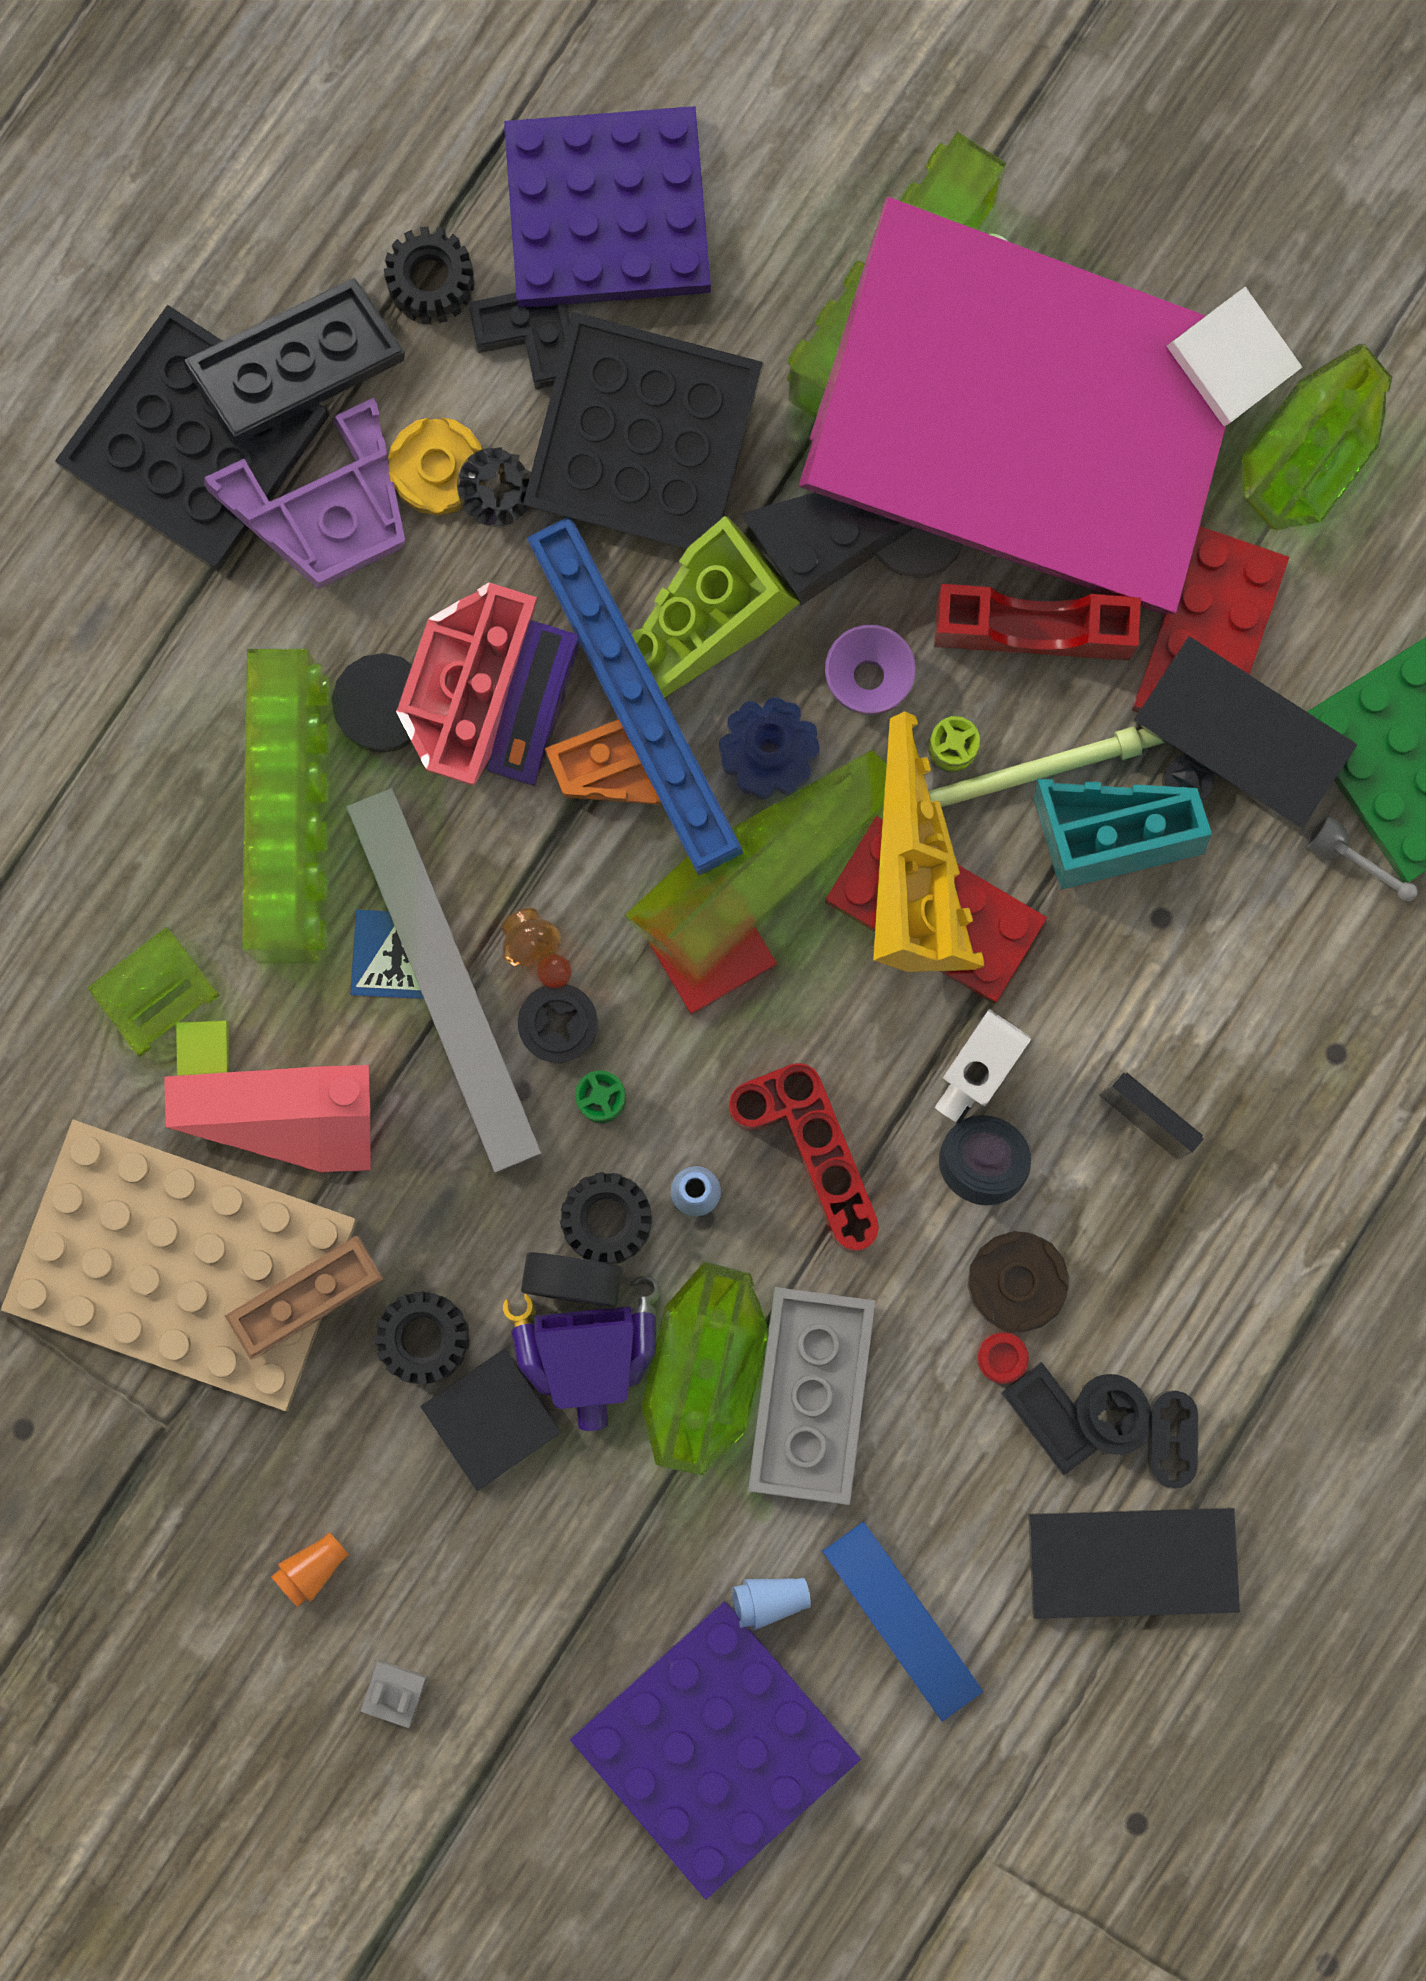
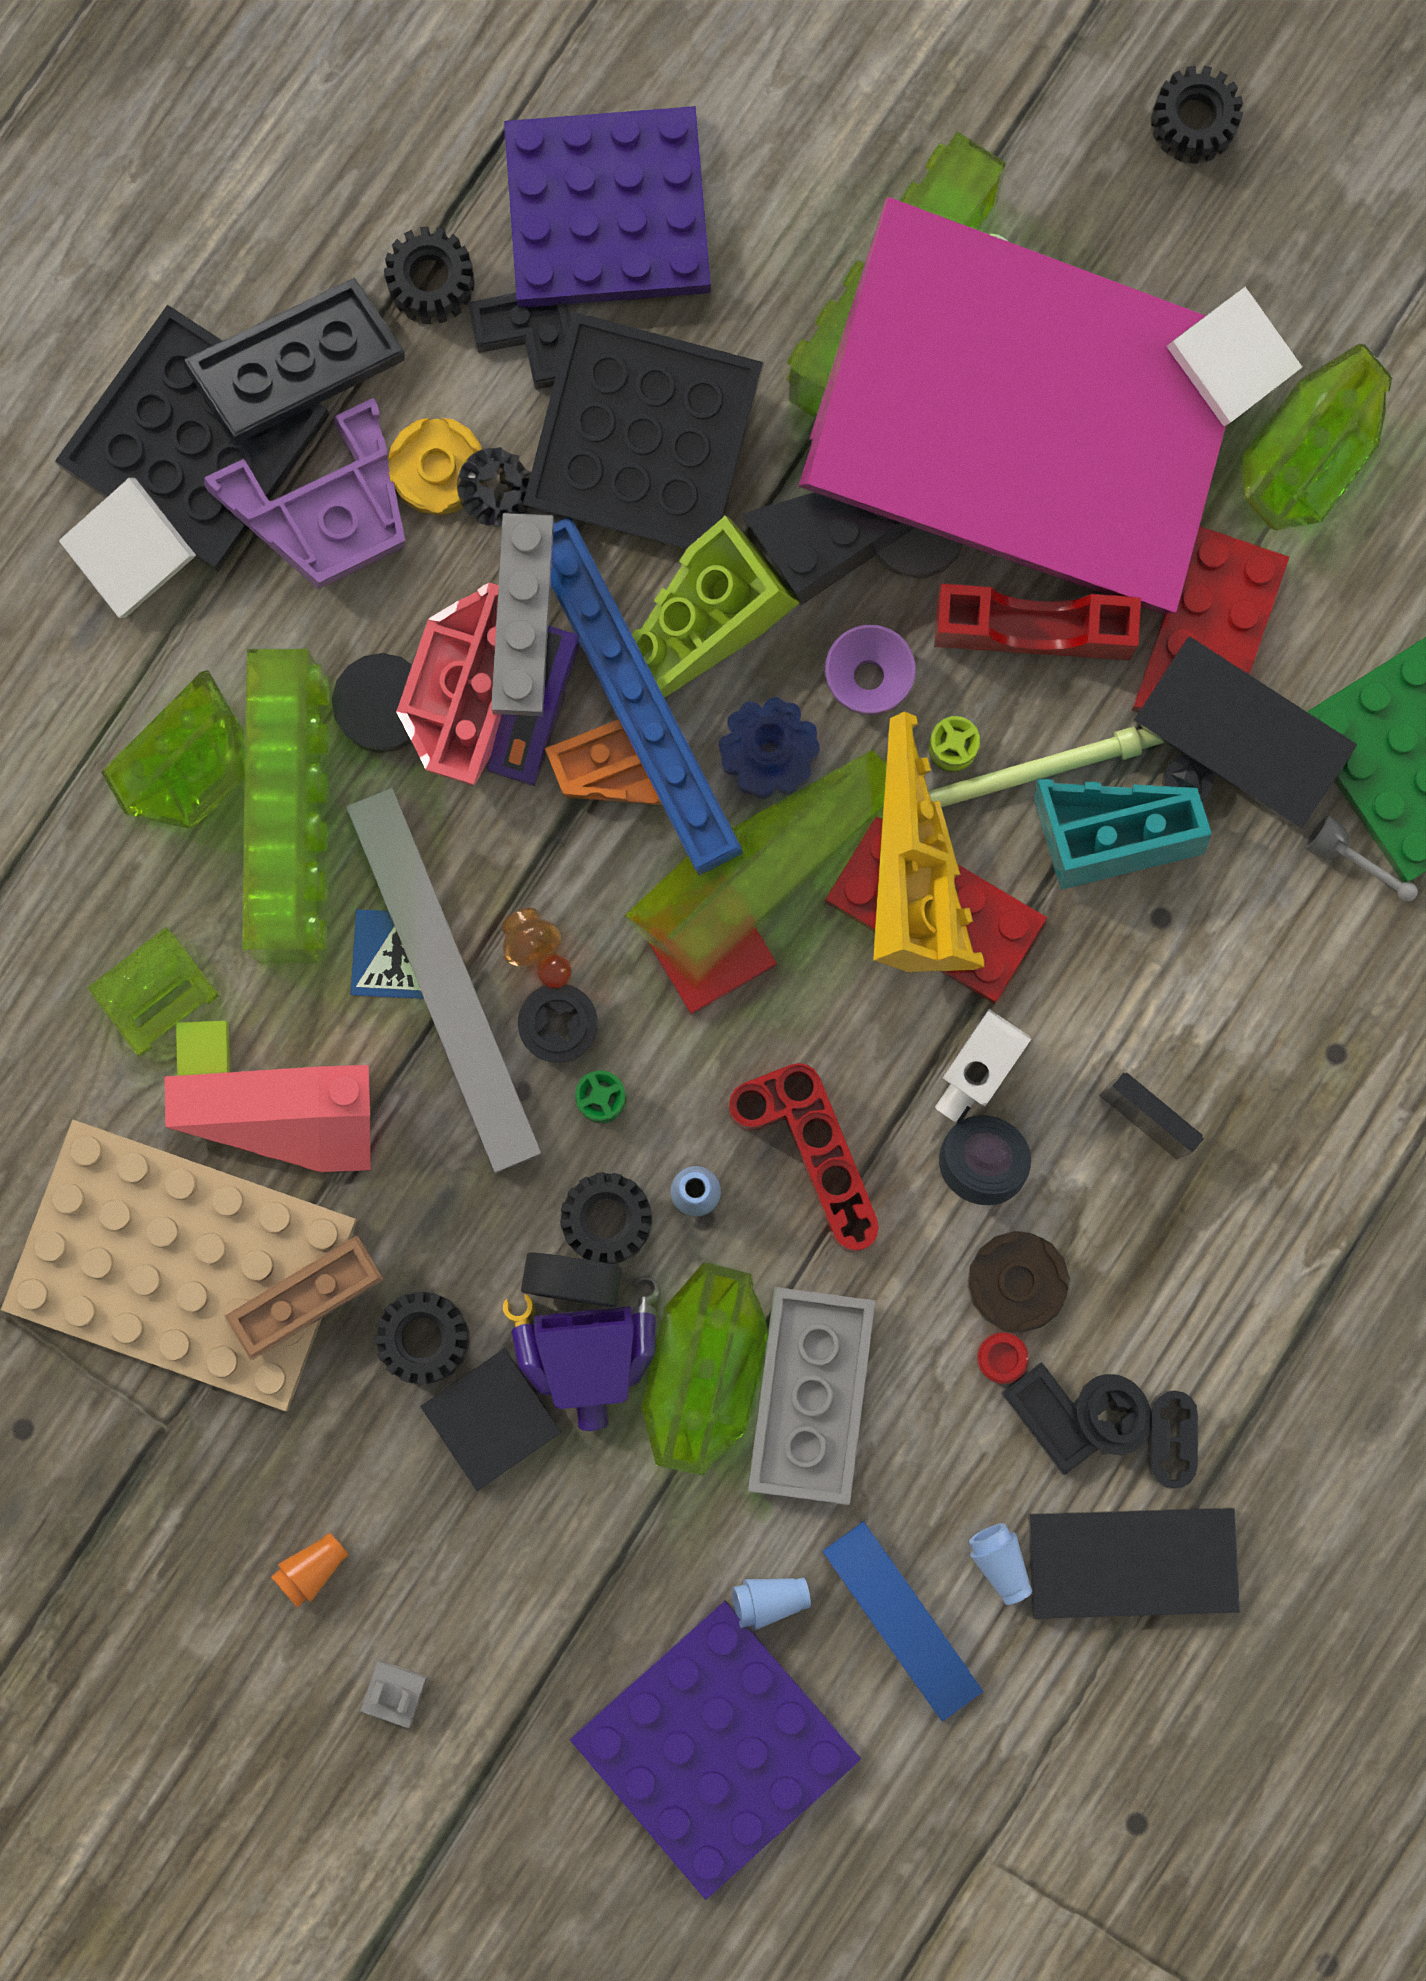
none -> white tile [59,478,196,618]
none -> clear neon green wedge [101,670,246,829]
none -> light grey plate [491,513,554,716]
none -> light blue cone [969,1523,1033,1605]
none -> black tyre [1151,65,1243,164]

